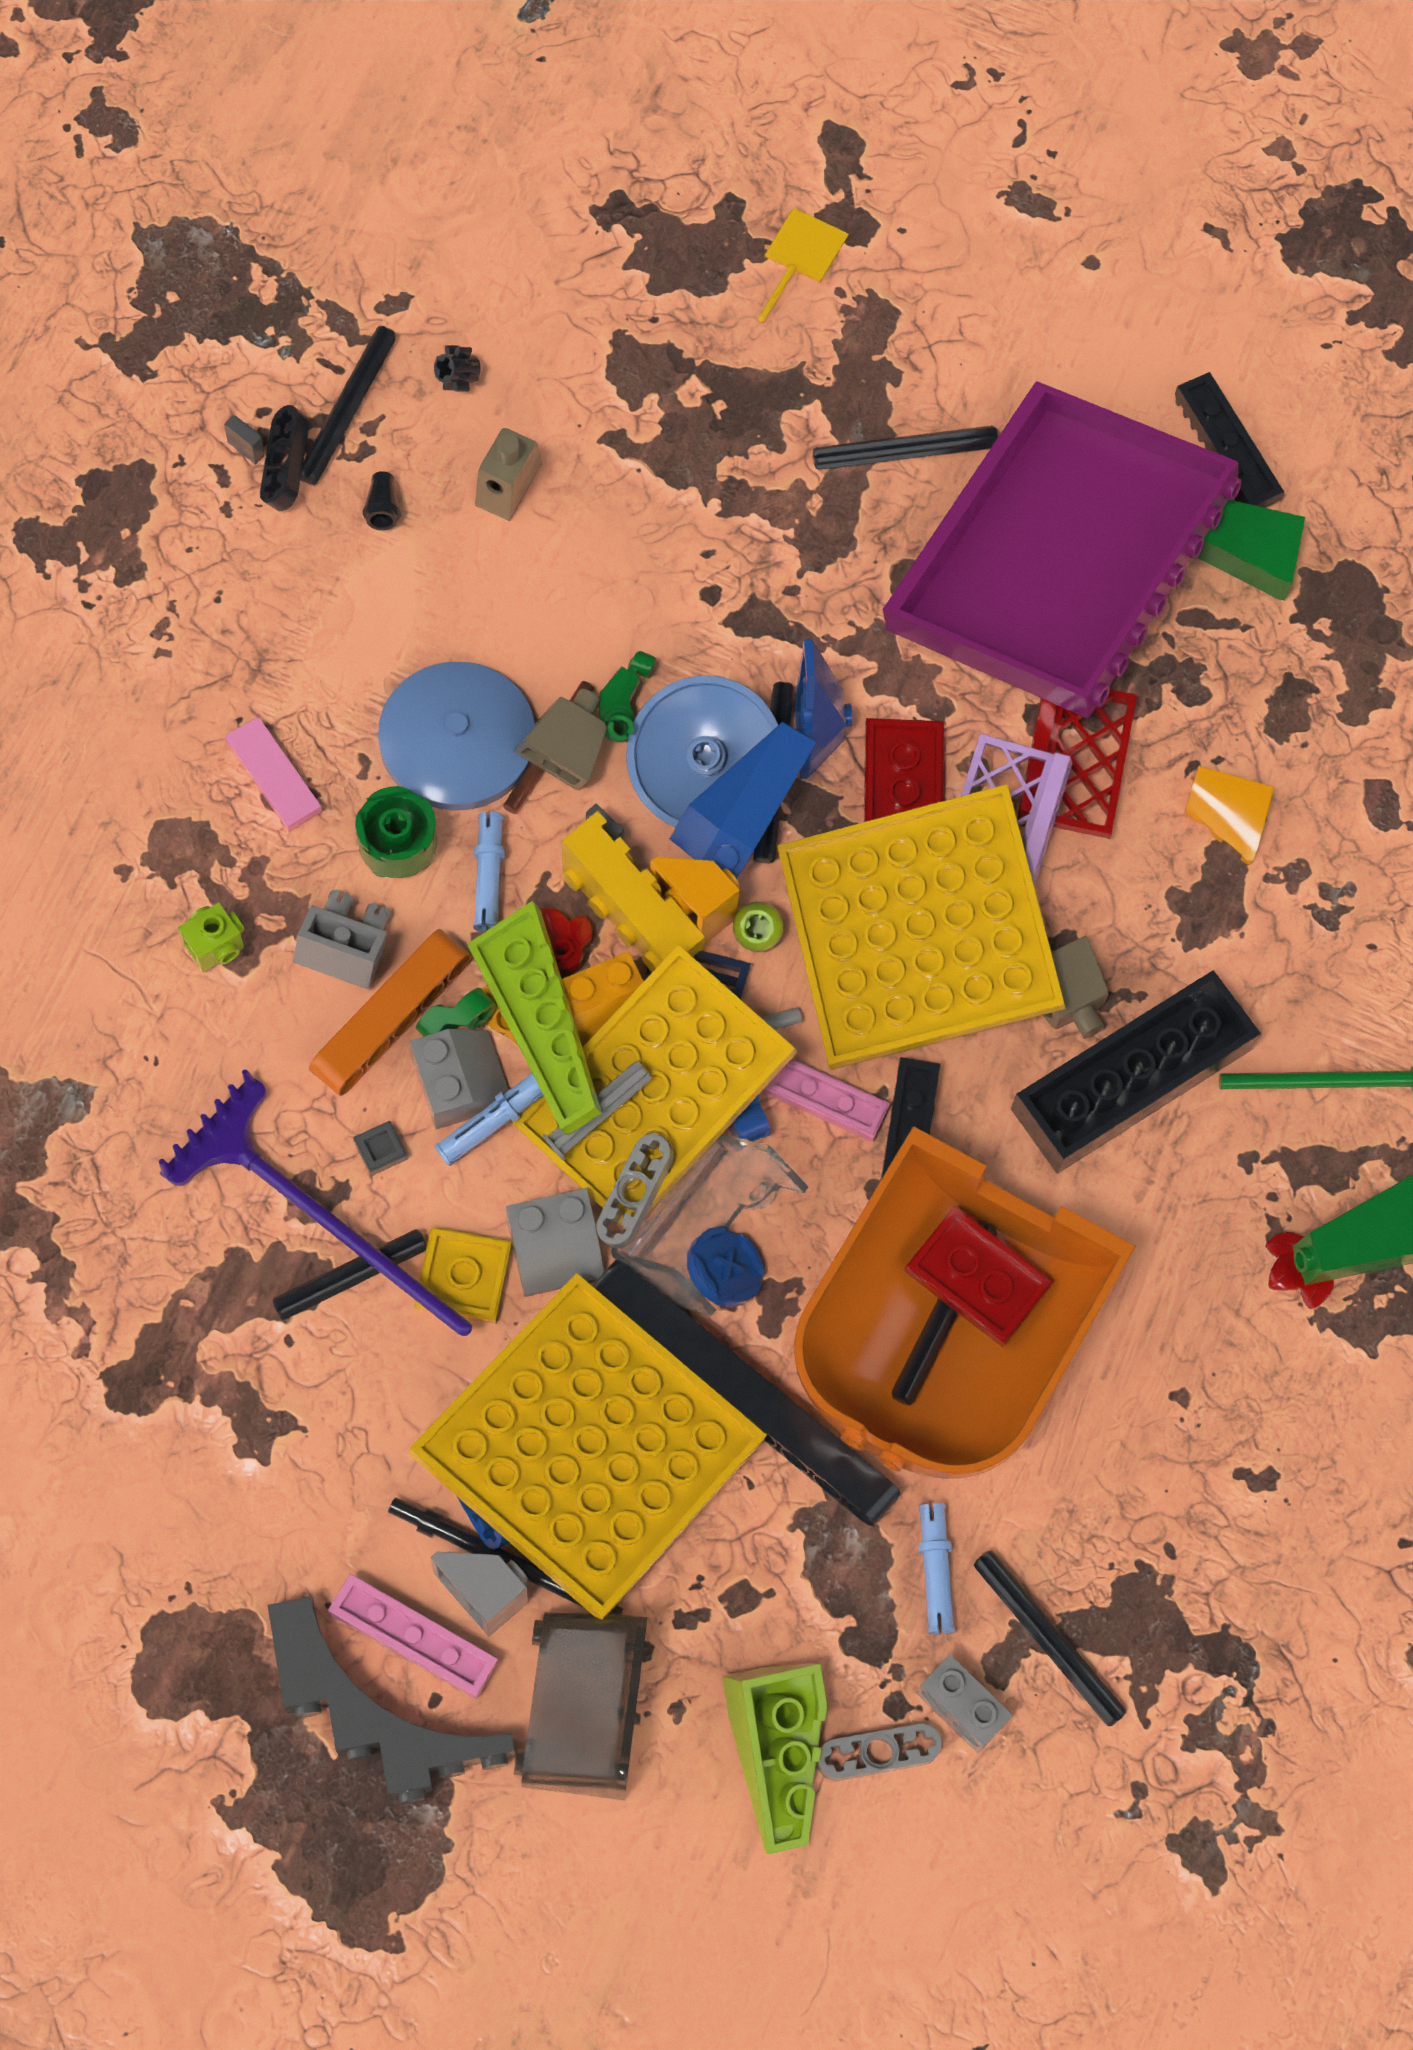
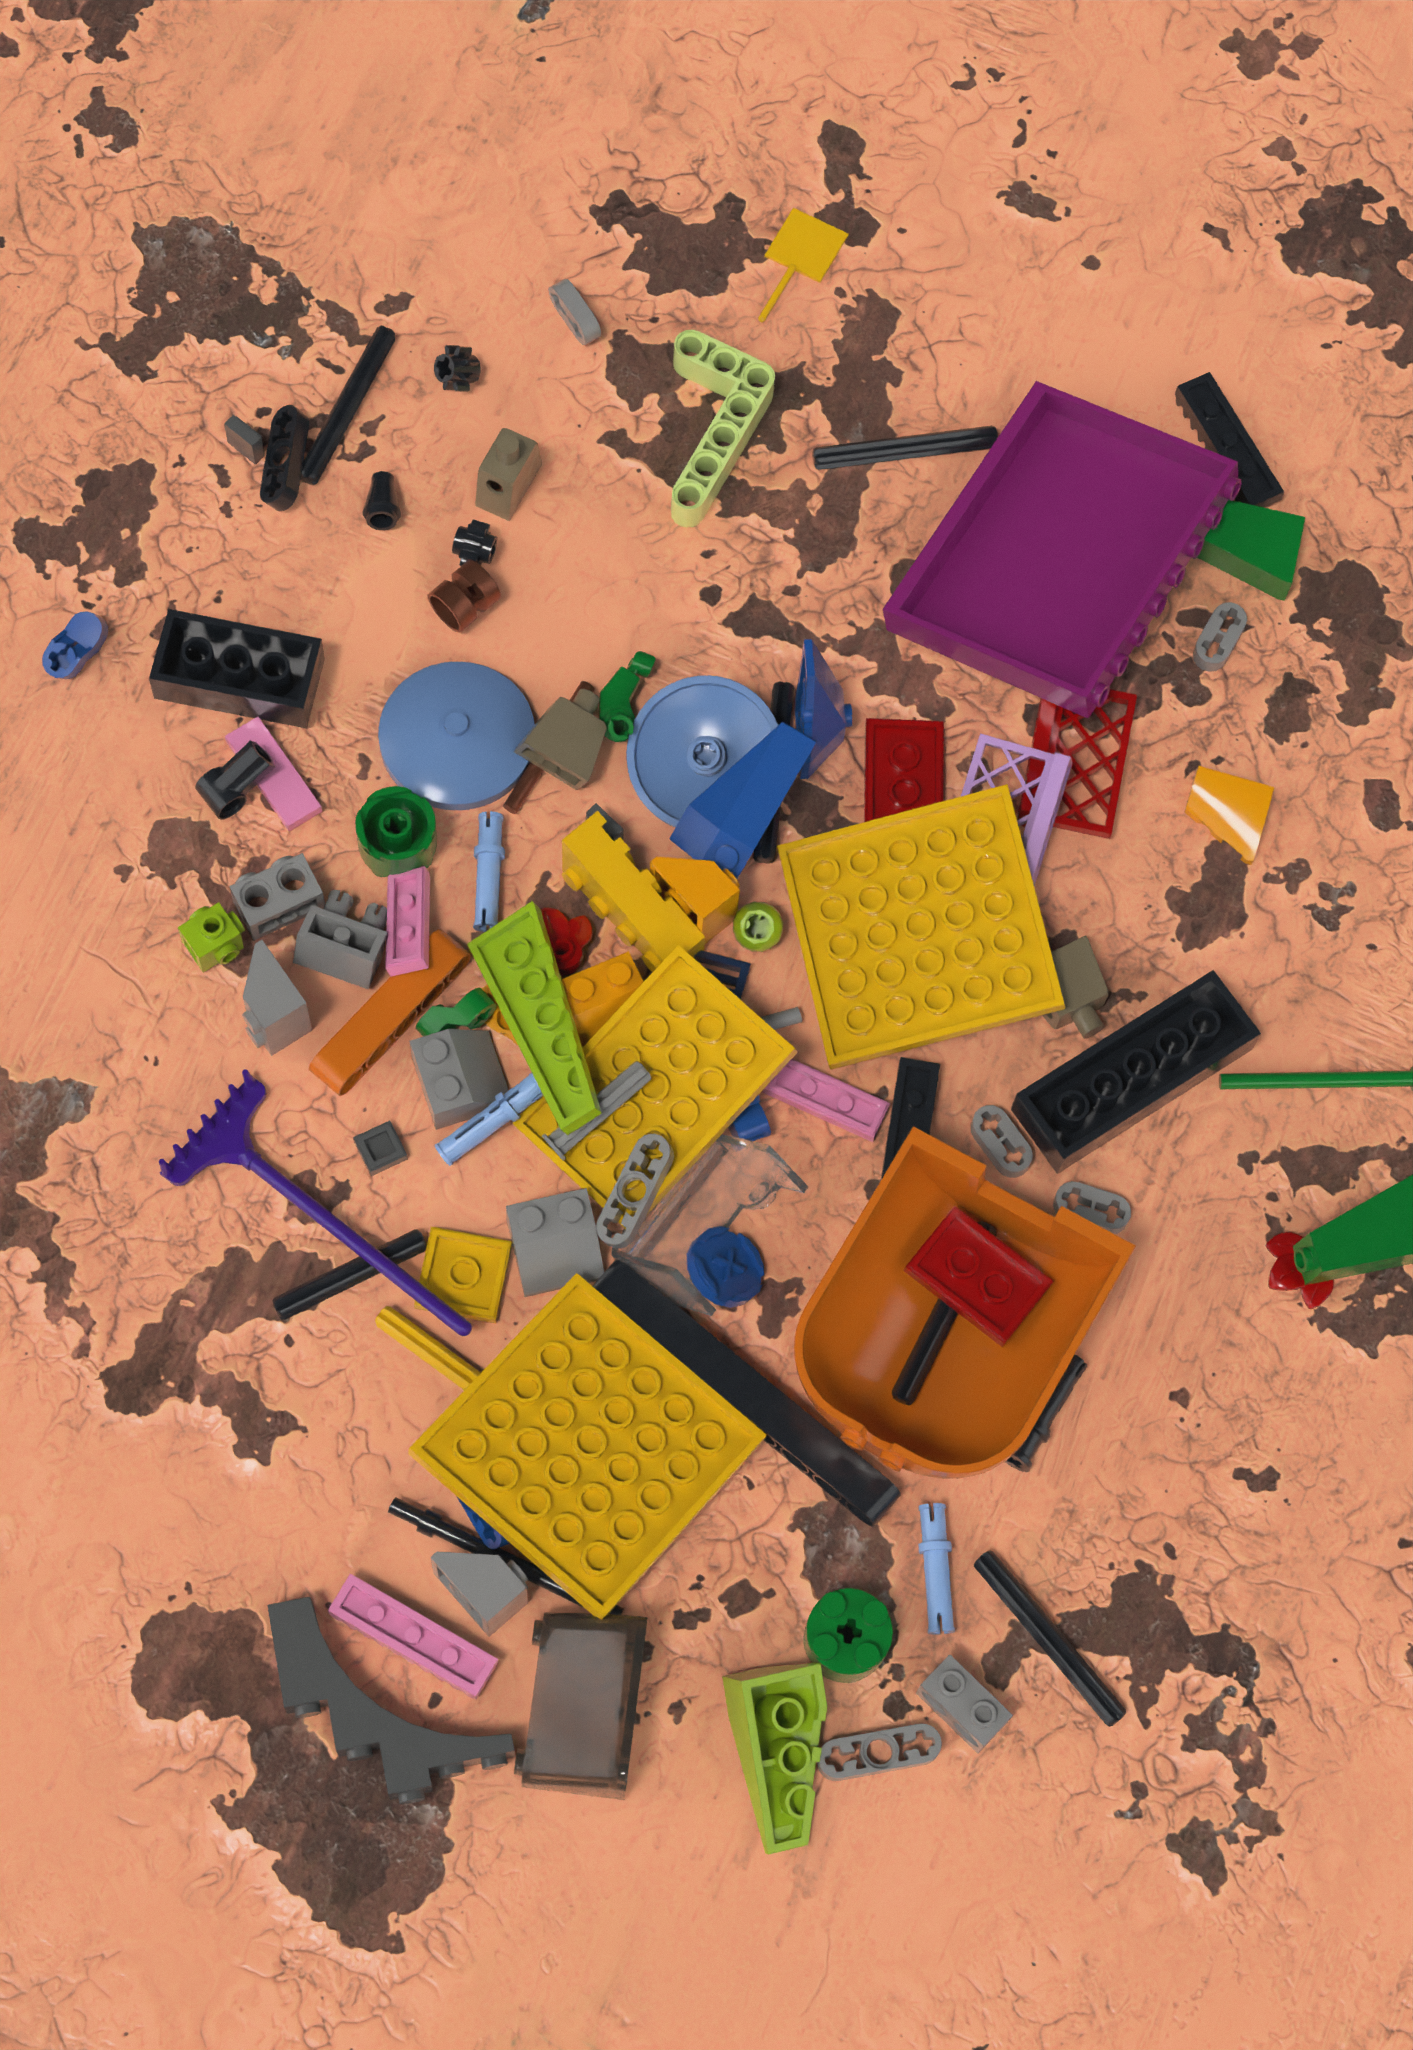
none -> blue piece [42,611,108,679]
none -> black brick [149,609,325,729]
none -> black piece [195,740,275,820]
none -> light grey brick [229,853,325,941]
none -> light grey slope [242,940,312,1056]
none -> yellow axle [375,1306,481,1390]
none -> bright pink tile [386,866,430,976]
none -> copper wheel [427,559,501,633]
none -> black gear [452,519,498,566]
none -> light grey beam [548,279,601,345]
none -> yellowish green beam [671,329,775,528]
none -> green brick [803,1588,893,1683]
none -> light grey beam [971,1105,1033,1178]
none -> black pin [1005,1355,1087,1472]
none -> light grey beam [1053,1181,1131,1234]
none -> light grey beam [1193,602,1247,672]

